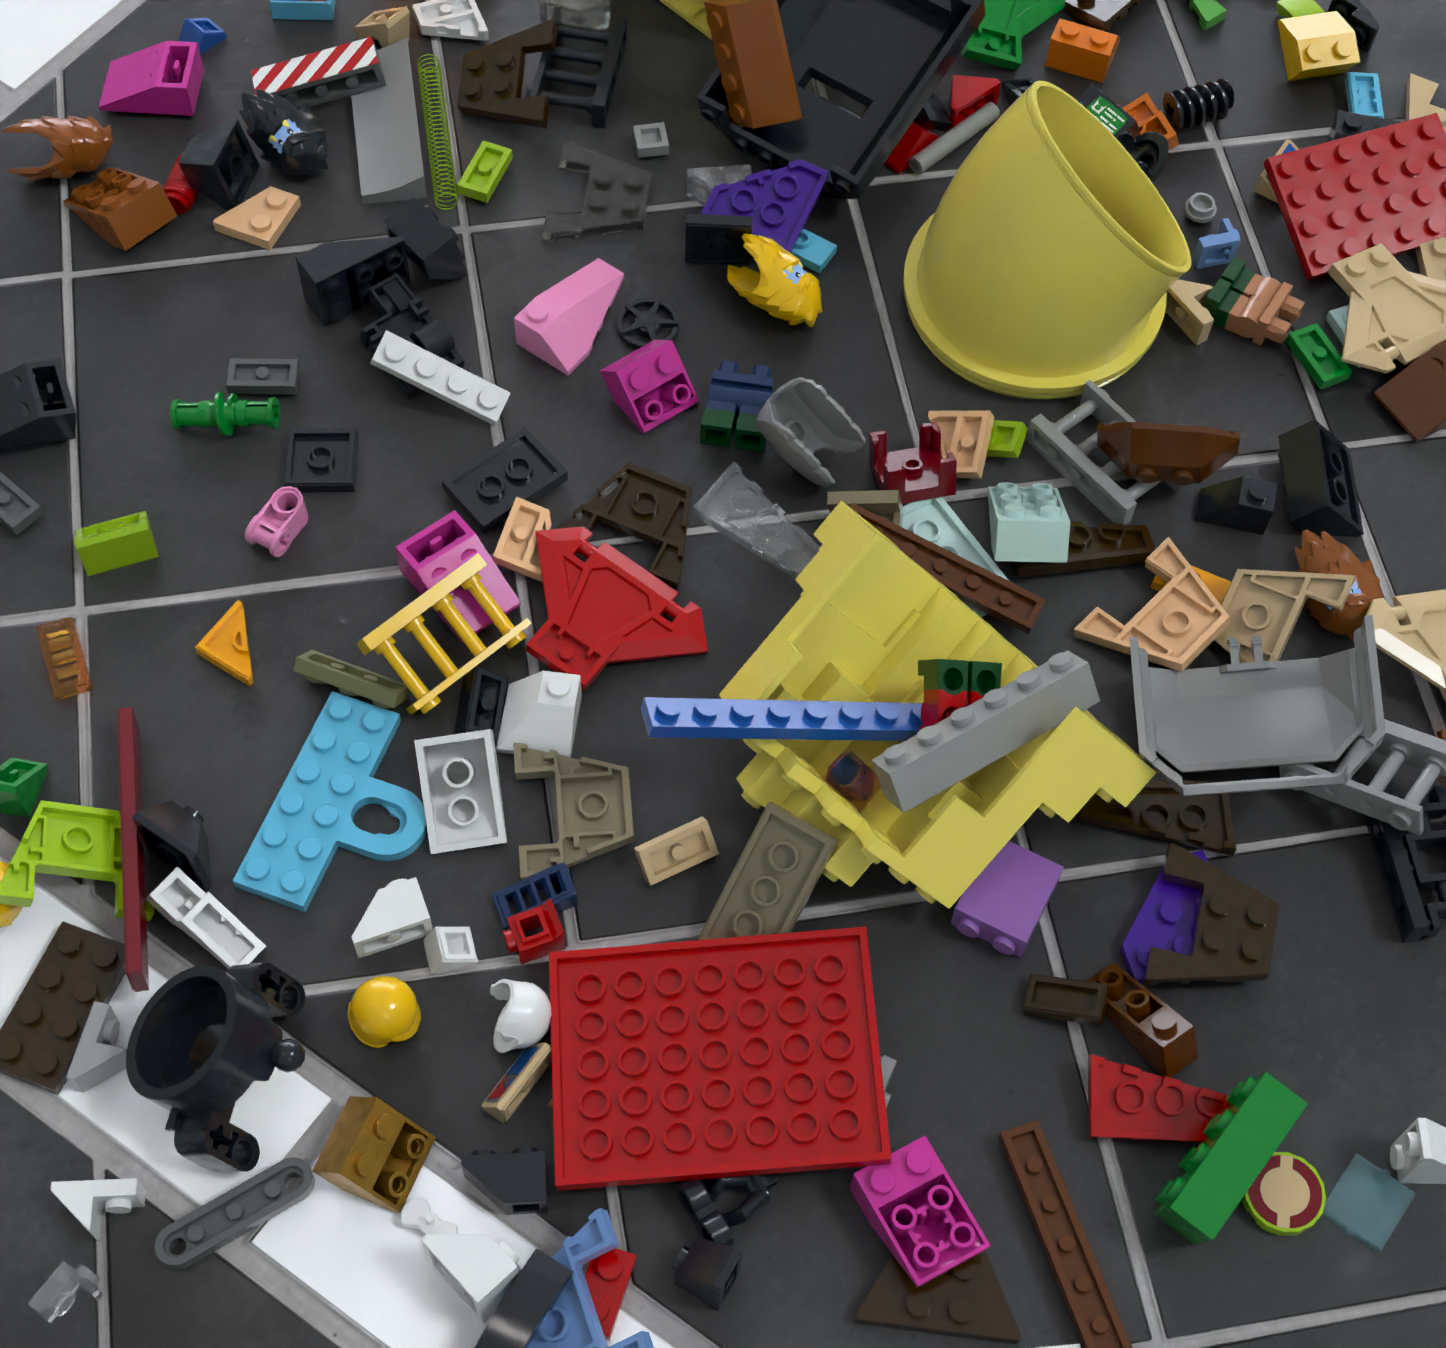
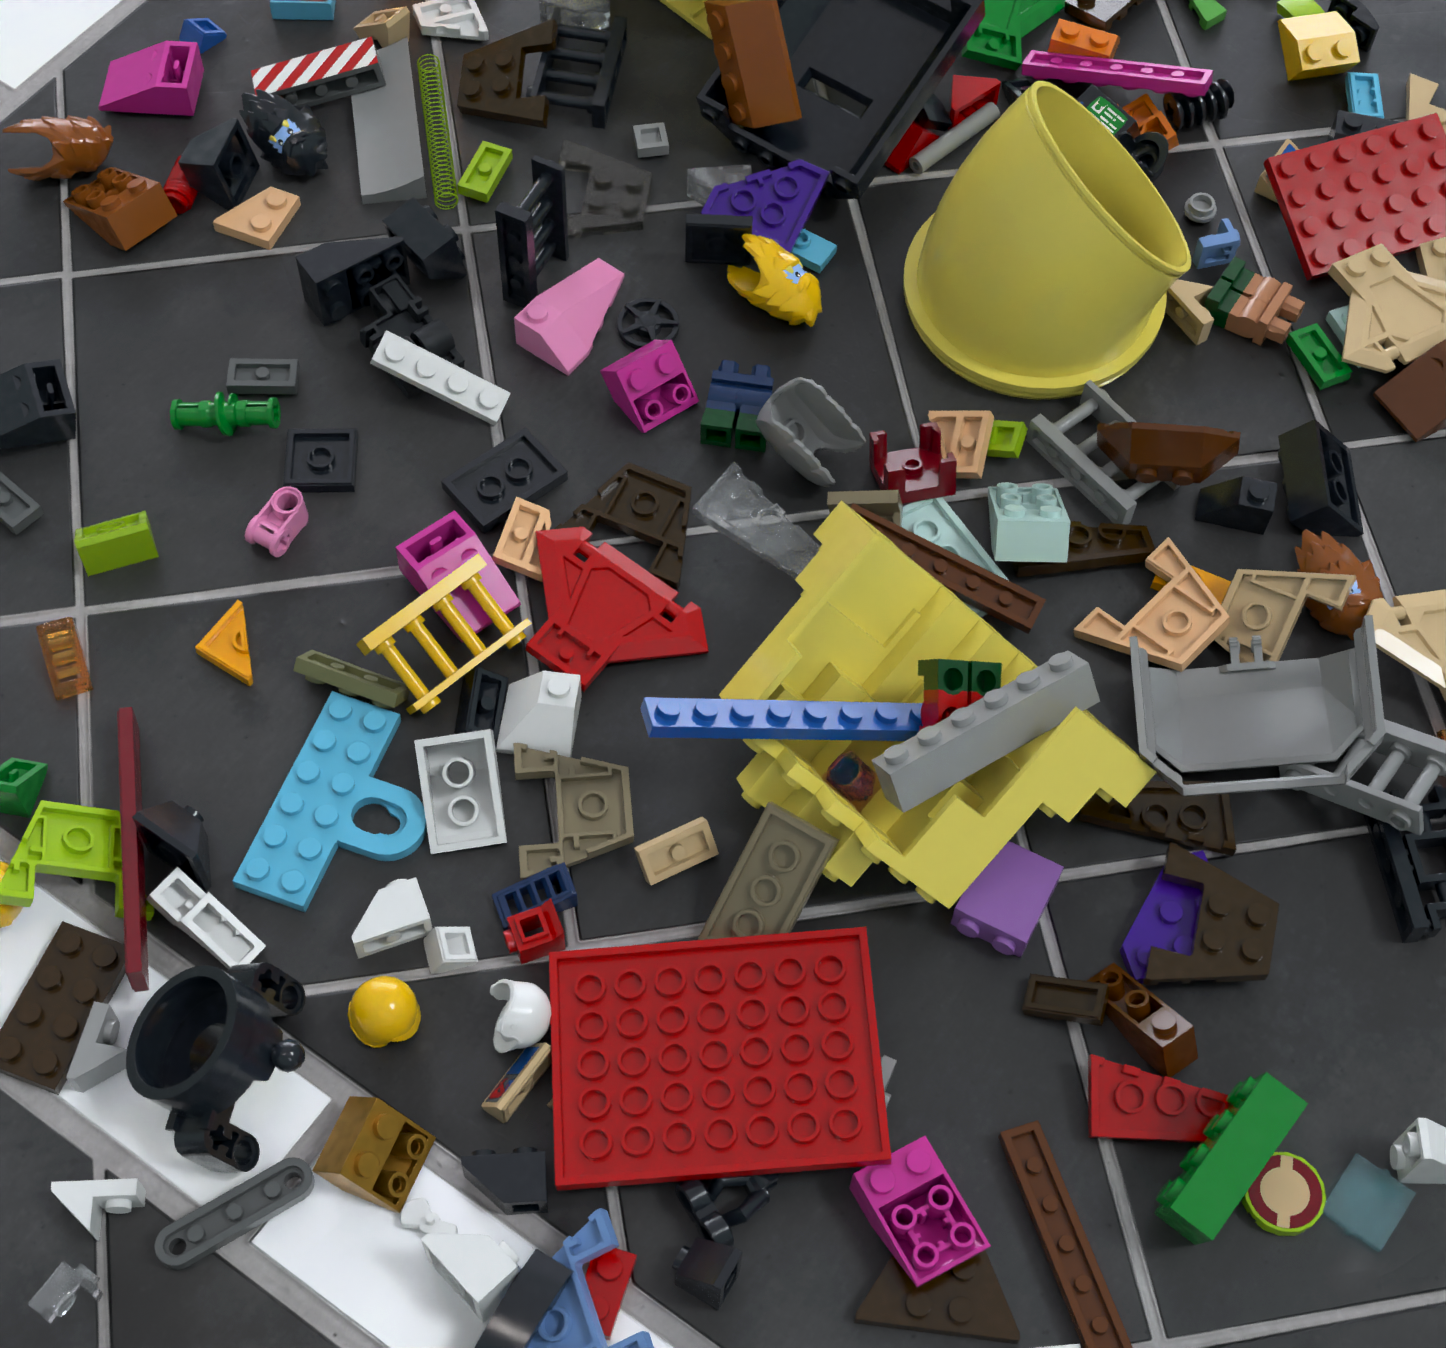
none -> black fence [495,155,569,308]
none -> dark pink plate [1022,50,1213,97]

